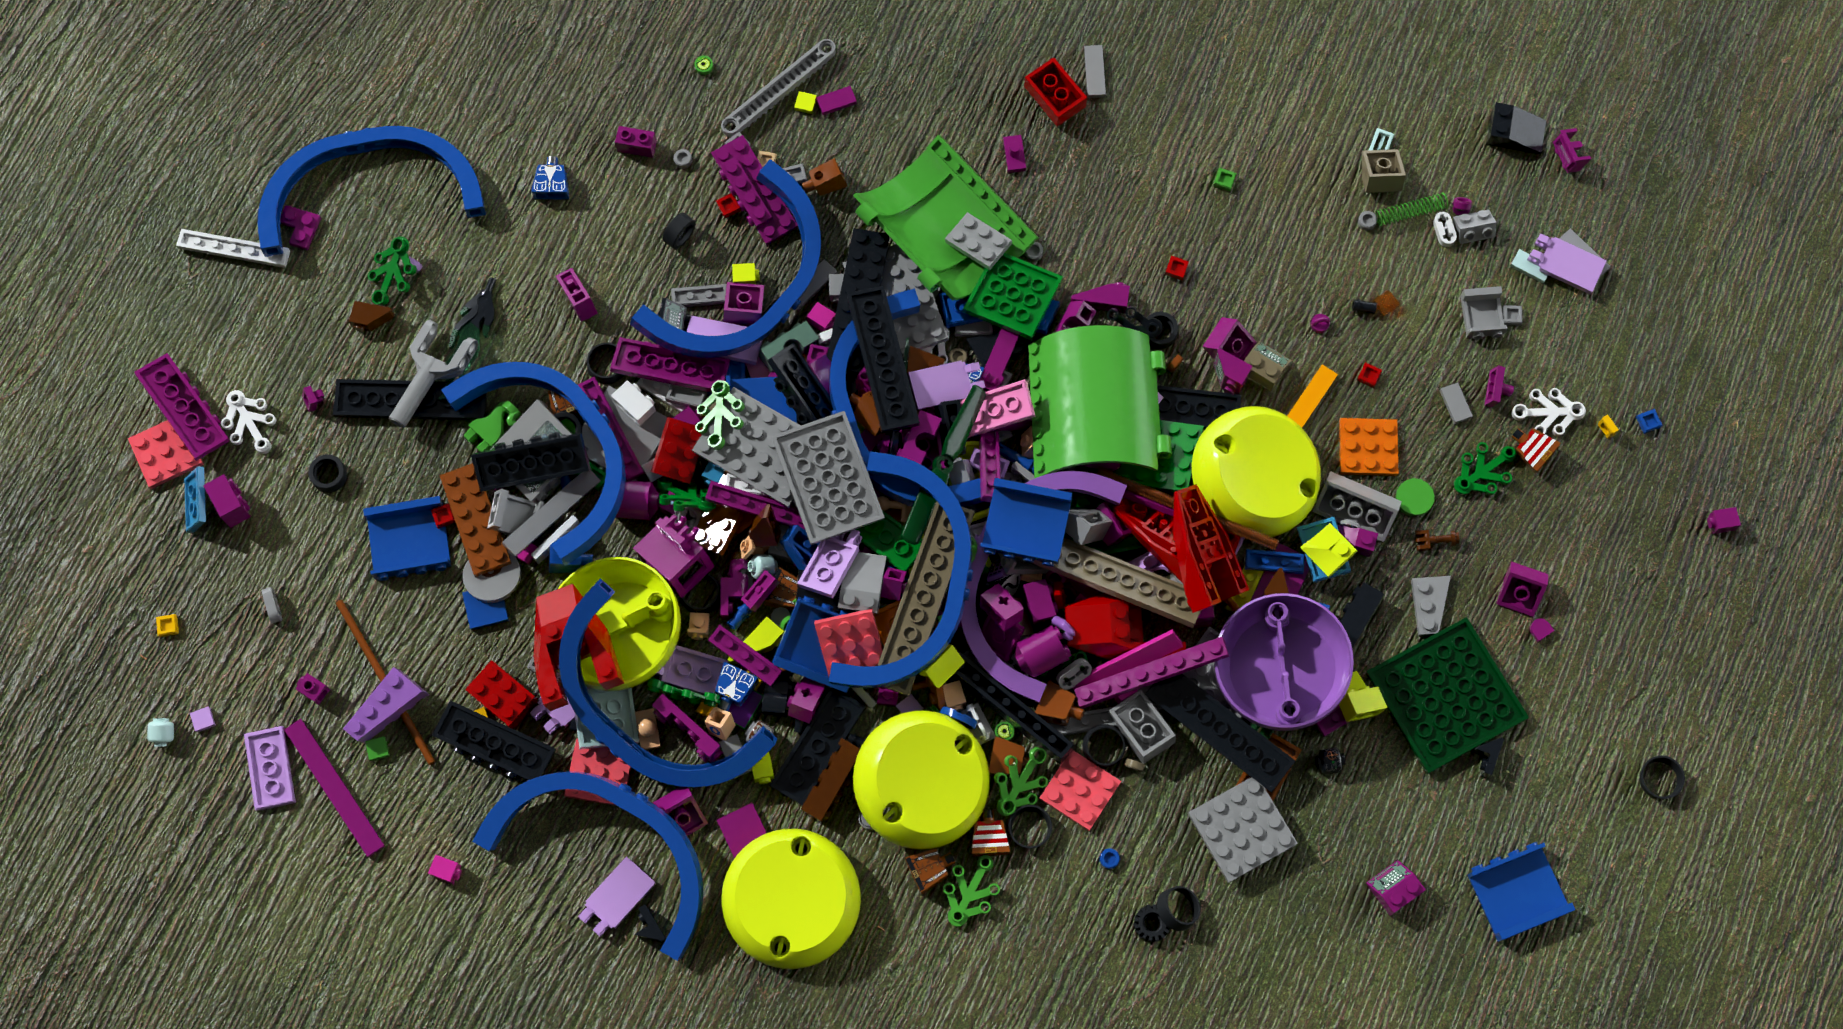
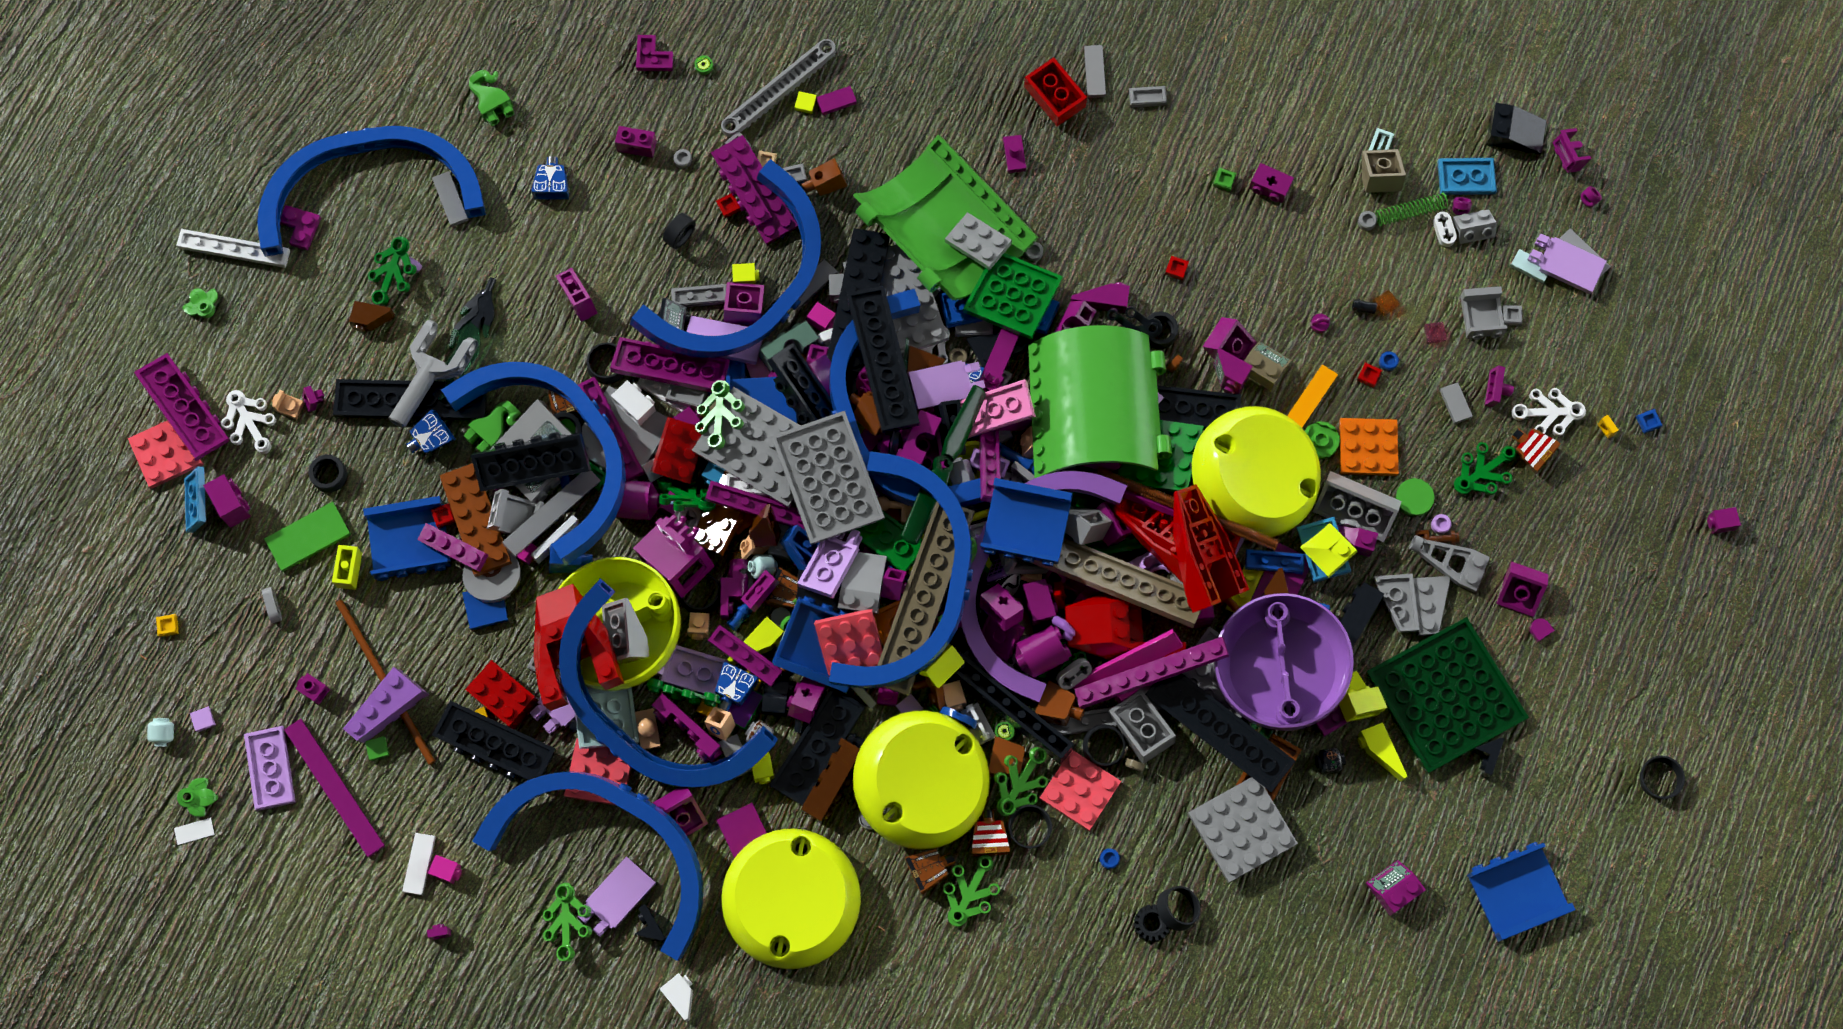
none -> white sticker [174,818,215,845]
none -> bright green plate [177,778,218,817]
none -> bright green plate [182,288,218,318]
none -> bright green tile [264,501,351,572]
none -> light nougat bracket [272,390,305,420]
none -> neon yellow brick [332,545,362,590]
none -> white tile [402,833,436,896]
none -> blue torso [406,410,456,453]
none -> magenta plate [417,523,488,572]
none -> magenta plate [427,924,452,940]
none -> light grey tile [432,171,469,227]
none -> bright green hips [469,70,515,126]
none -> bright green plant [543,883,592,962]
none -> light grey slope [602,598,649,664]
none -> magenta plate [636,35,674,71]
none -> white slope [660,973,693,1022]
none -> light grey tile [1129,86,1167,108]
none -> magenta brick [1249,163,1294,203]
none -> bright green tile [1305,421,1340,459]
none -> neon yellow slope [1357,722,1408,782]
none -> light grey wing [1373,574,1420,633]
none -> blue tile [1379,351,1399,371]
none -> light grey plate [1409,535,1490,593]
none -> clear pink tile [1423,322,1447,344]
none -> lavender tile [1431,514,1451,534]
none -> dark azure tile [1437,158,1497,195]
none -> magenta tile [1581,186,1602,207]

